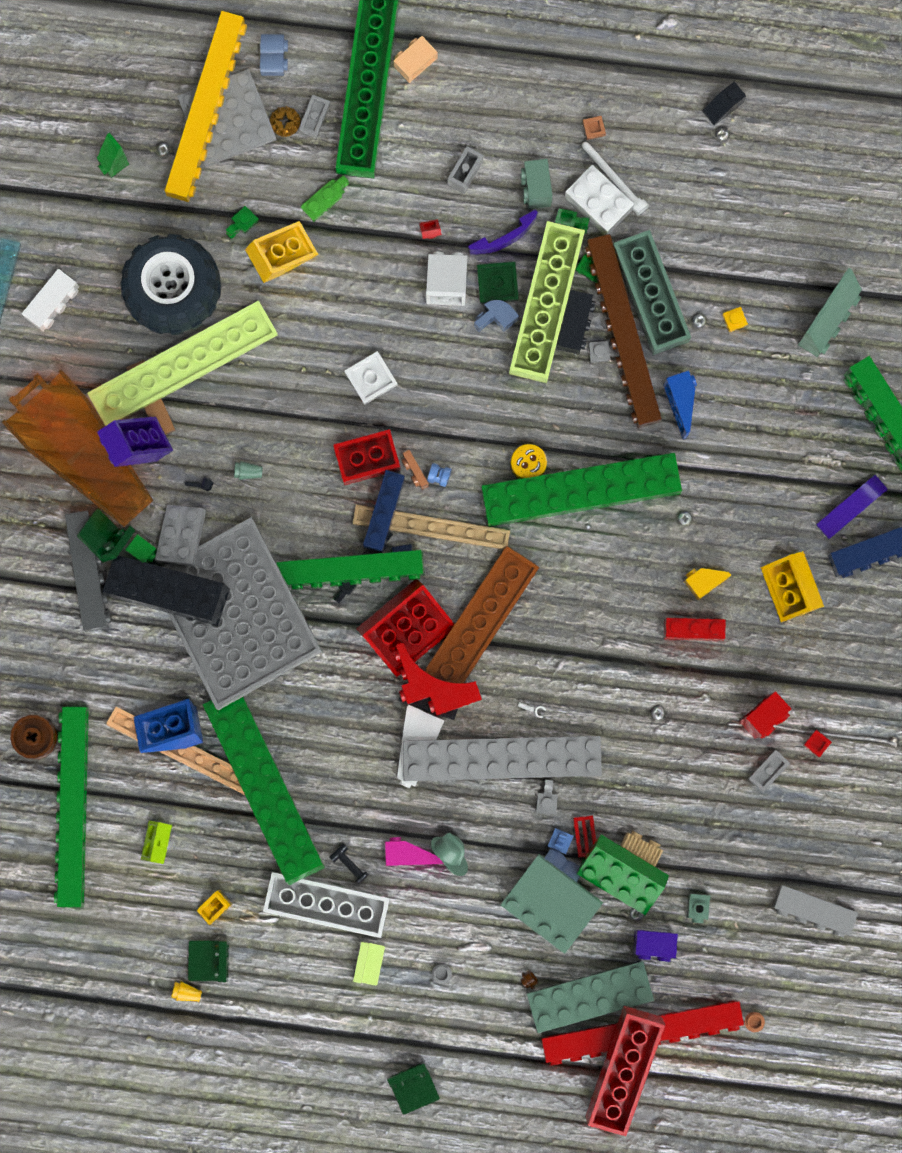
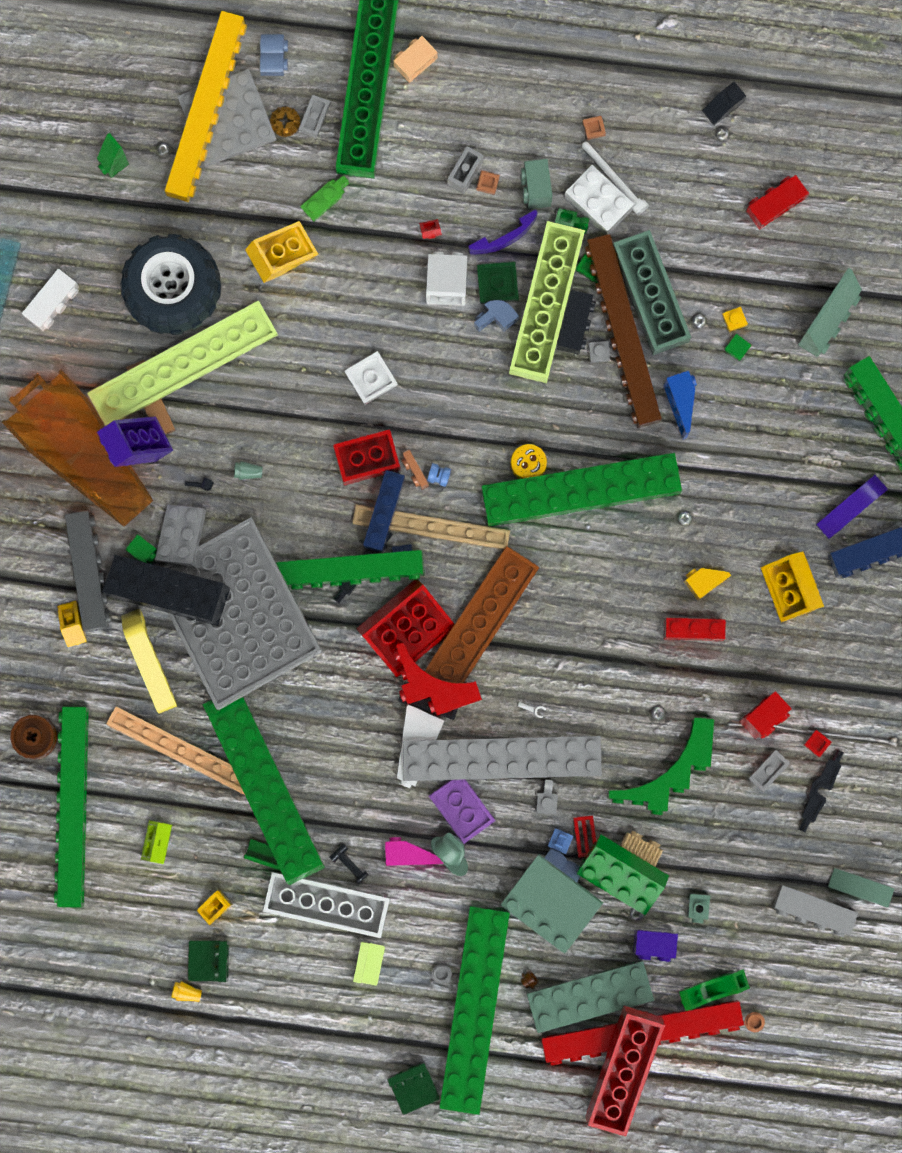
dark green bracket [77,508,136,563] -> none
blue slope [134,699,204,753] -> none
green plate [226,206,259,240] -> none
none -> yellow slope [57,601,87,647]
none -> light yellow beam [121,608,177,714]
none -> green panel [243,839,281,871]
none -> medium lavender tile [429,779,495,844]
none -> green brick [439,906,510,1115]
none -> nougat tile [476,170,500,195]
none -> green arch [607,718,714,815]
none -> green arch [679,969,750,1011]
none -> green tile [724,334,752,362]
none -> red brick [746,175,809,230]
none -> black piece [798,749,844,833]
none -> sand green slope [828,868,894,908]

